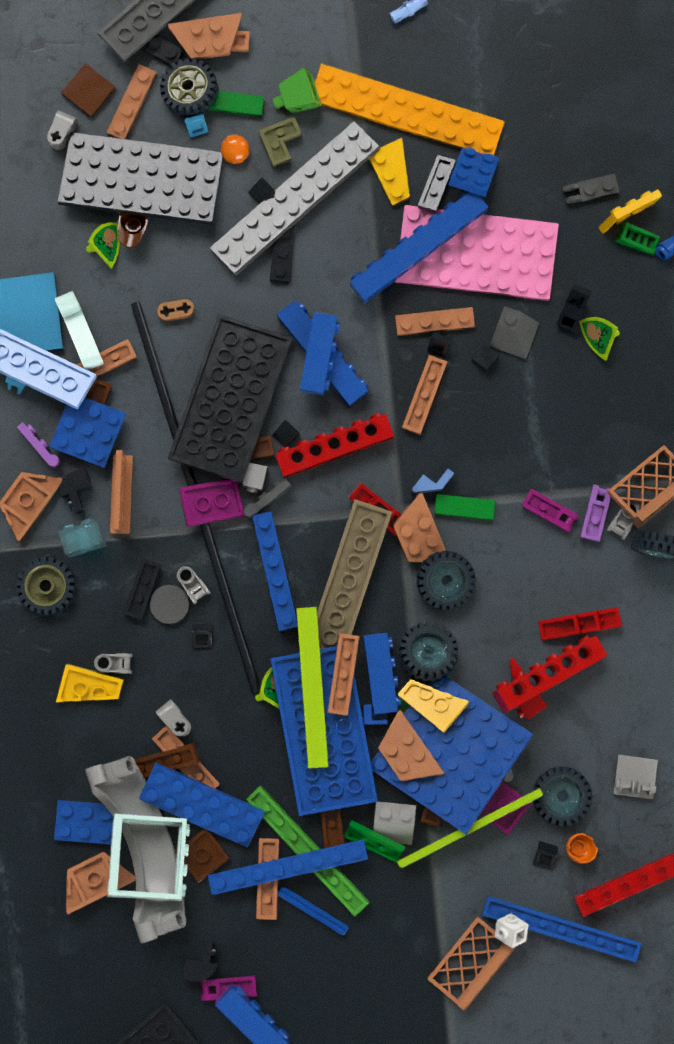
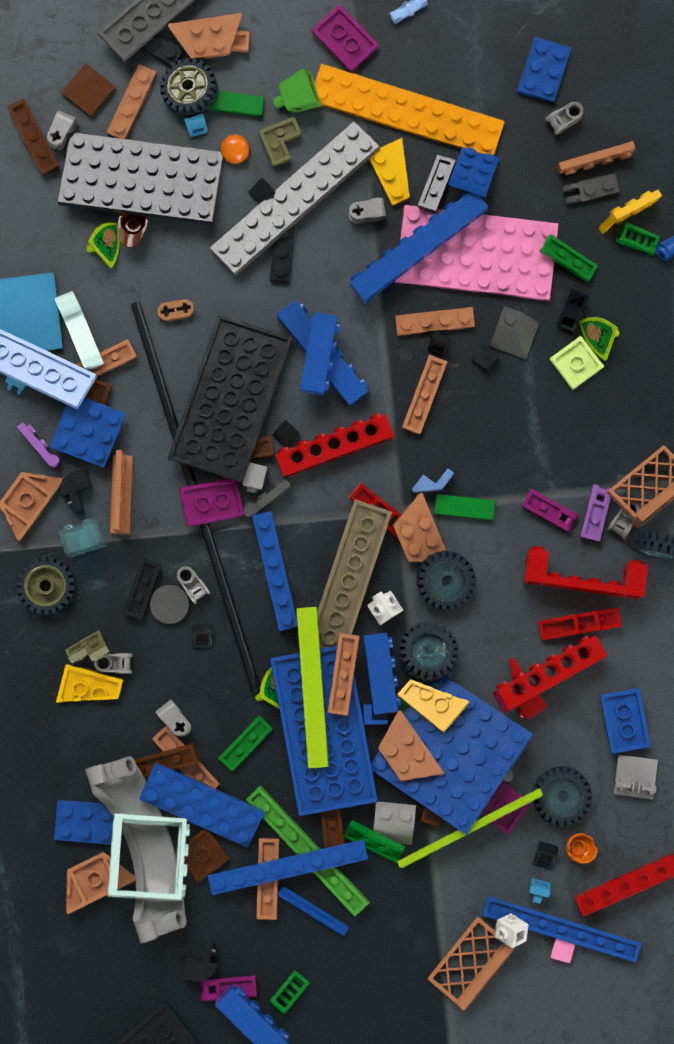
none -> reddish brown plate [7,99,59,176]
none -> olive plate [65,630,110,663]
none -> green tile [218,715,273,772]
none -> green slope [268,970,310,1016]
none -> magenta plate [311,4,379,72]
none -> light grey piece [348,198,387,224]
none -> white brick [367,591,403,625]
none -> blue plate [517,37,571,104]
none -> red plate [522,546,648,599]
none -> dark azure tile [529,878,551,904]
none -> green tile [539,234,598,283]
none -> light grey piece [545,102,583,136]
none -> yellowish green tile [549,336,604,390]
none -> bright pink tile [550,938,575,963]
none -> nougat plate [557,141,635,176]
none -> blue plate [600,688,651,754]

